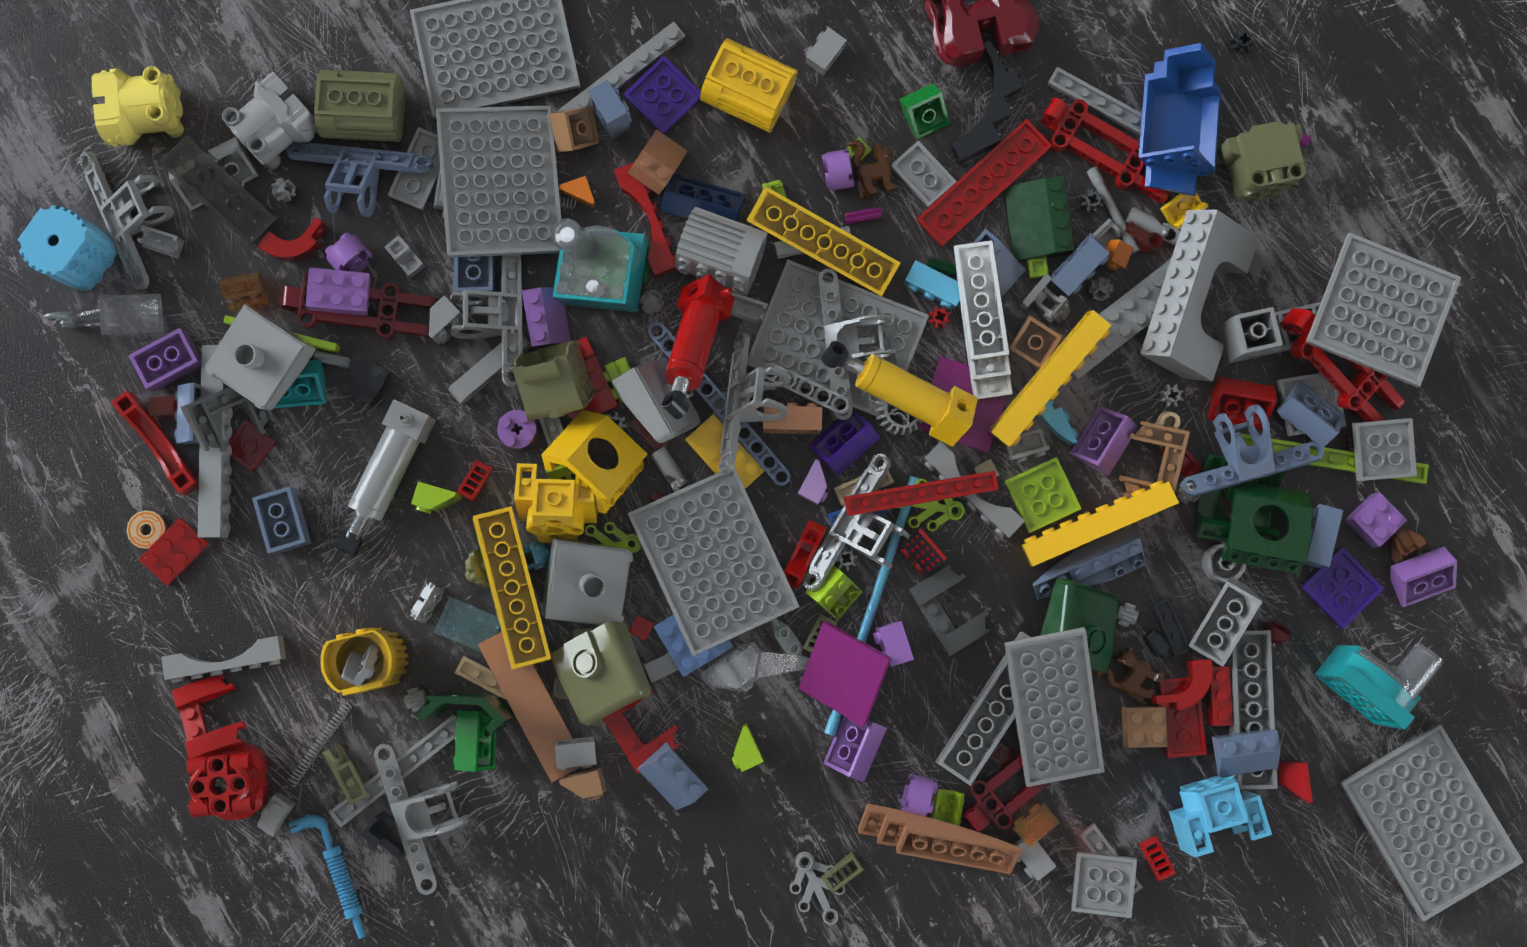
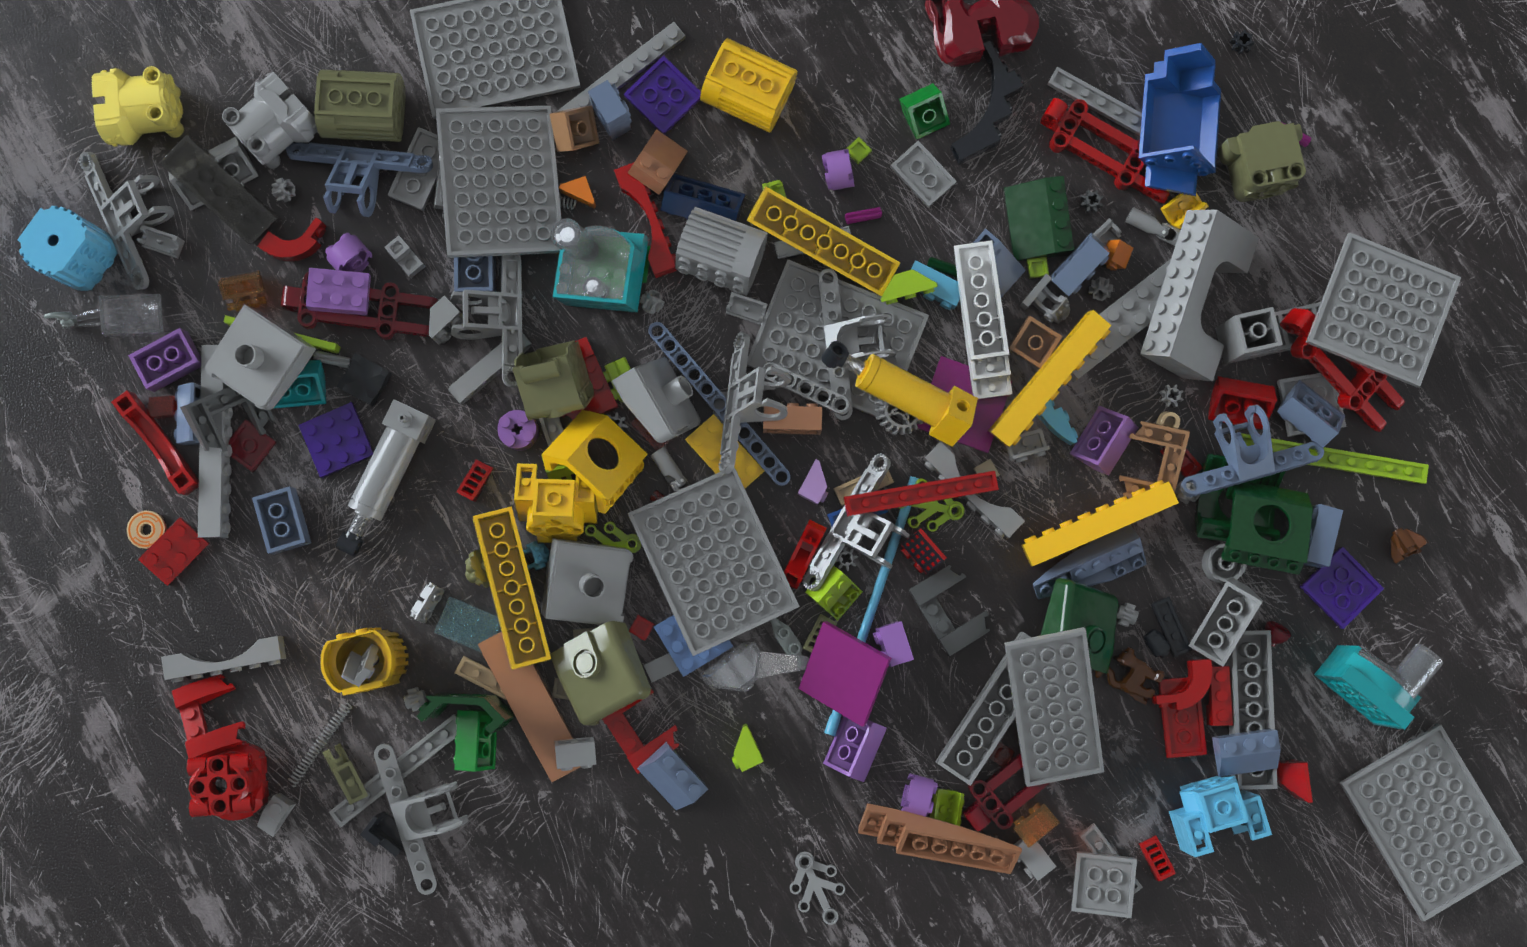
dark azure piece [289,814,366,939] -> none
lime slope [411,482,462,514] -> none
medium lavender slope [522,287,571,351] -> none
medium nougat slope [559,767,607,801] -> none
red piece [660,274,735,419] -> none
light grey brick [805,27,847,76] -> none
dark purple slope [808,410,880,476] -> none
olive slope [821,852,864,894] -> none
reddish brown animal [848,140,896,199] -> none
red plate [916,119,1052,247] -> none
red gear [928,306,951,330] -> none
lime plate [1004,457,1081,533] -> none
light grey piece [1087,166,1140,255] -> none
medium nougat brick [1121,706,1167,748] -> none
clear red pin [1124,221,1163,253] -> none
medium lavender brick [1345,492,1407,548] -> none
light grey plate [1352,418,1417,481] -> none
medium lavender slope [1390,547,1457,607] -> none
none -> dark purple plate [298,402,374,478]
none -> lime slope [881,269,938,305]

